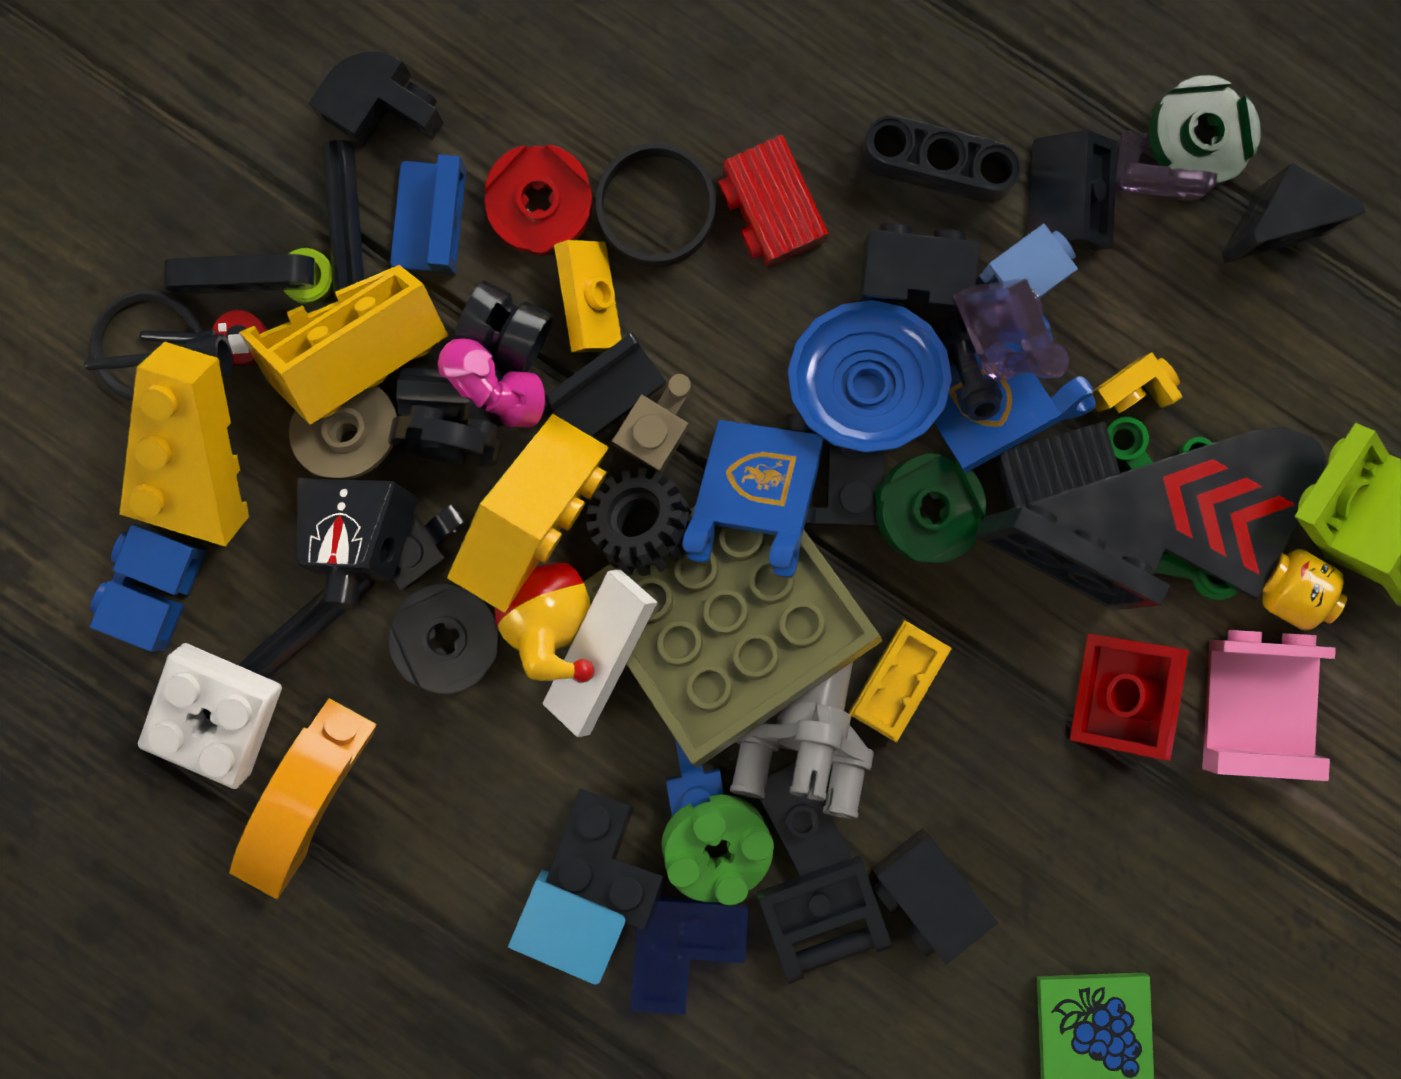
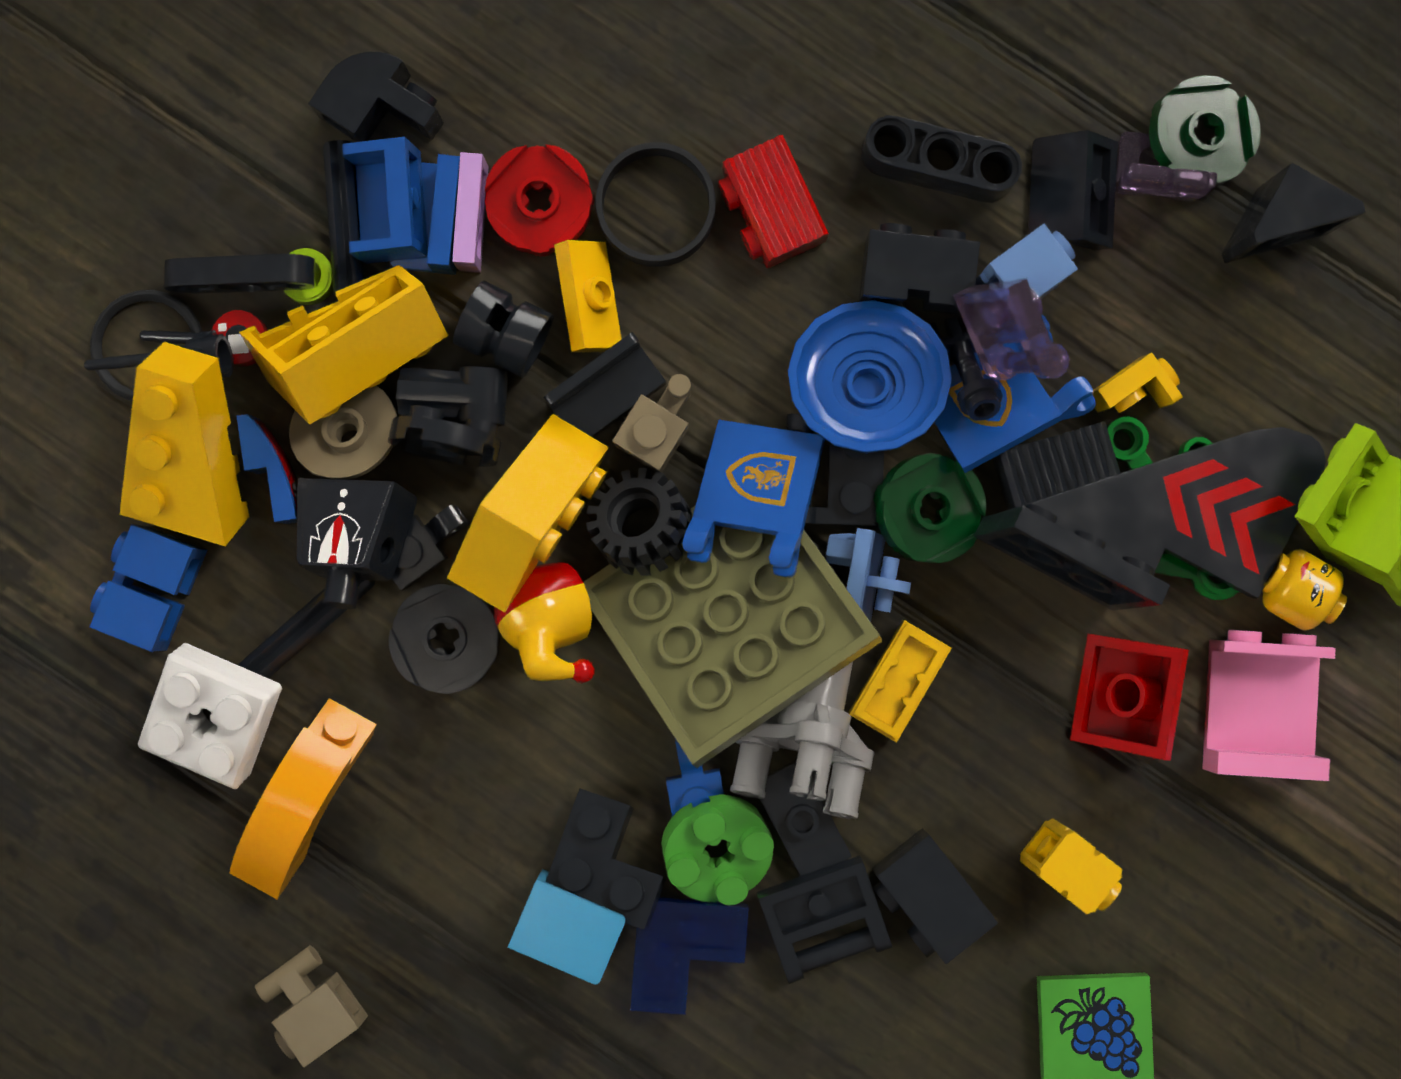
dark pink arm [438,338,545,428] -> none
white tile [542,570,658,737] -> none
none -> blue slope [236,414,298,524]
none -> dark tan brick [255,945,368,1068]
none -> blue panel [342,137,428,264]
none -> lavender tile [452,152,489,273]
none -> medium blue hips [826,528,911,622]
none -> yellow brick [1020,818,1122,914]

